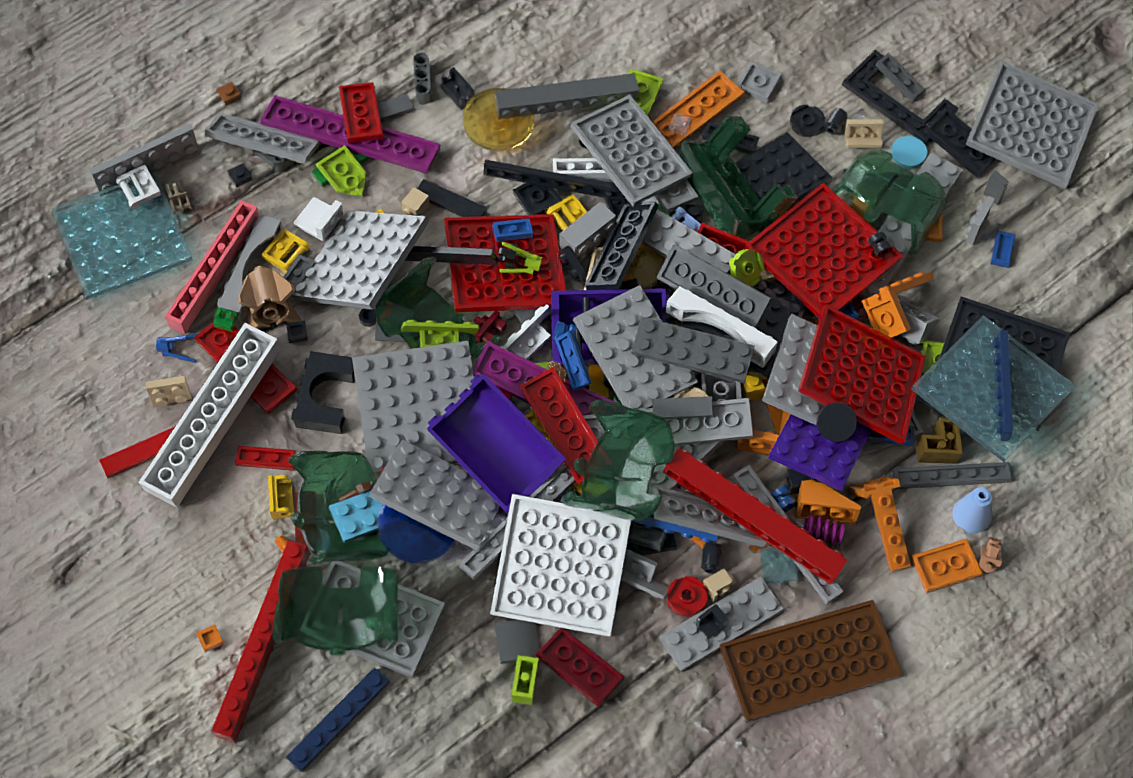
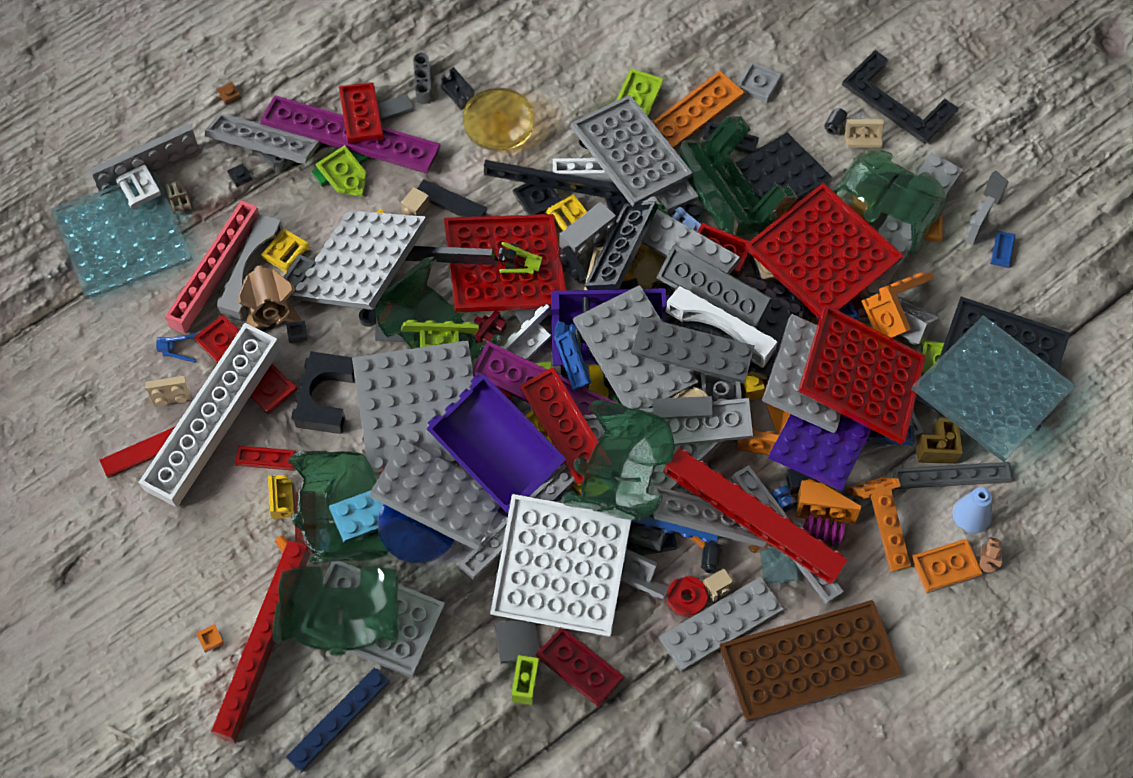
green tile [213,308,238,332] -> none
white bracket [294,197,344,242] -> none
reddish brown bar [338,481,374,502] -> none
blue plate [493,219,533,242] -> none
dark grey brick [494,73,639,119] -> none
clear orange arm [548,361,566,384] -> none
clear plate [669,113,691,135] -> none
black panel [696,604,729,639] -> none
lime plate [729,249,764,287] -> none
black tile [790,104,825,137] -> none
black tile [816,402,857,442] -> none
black wheel [868,232,893,258] -> none
dark grey tile [875,52,925,102] -> none
medium azure tile [890,136,927,169] -> none
black tile [923,107,996,178] -> none
light grey plate [965,61,1099,189] -> none
dark blue plate [993,330,1013,442] -> none

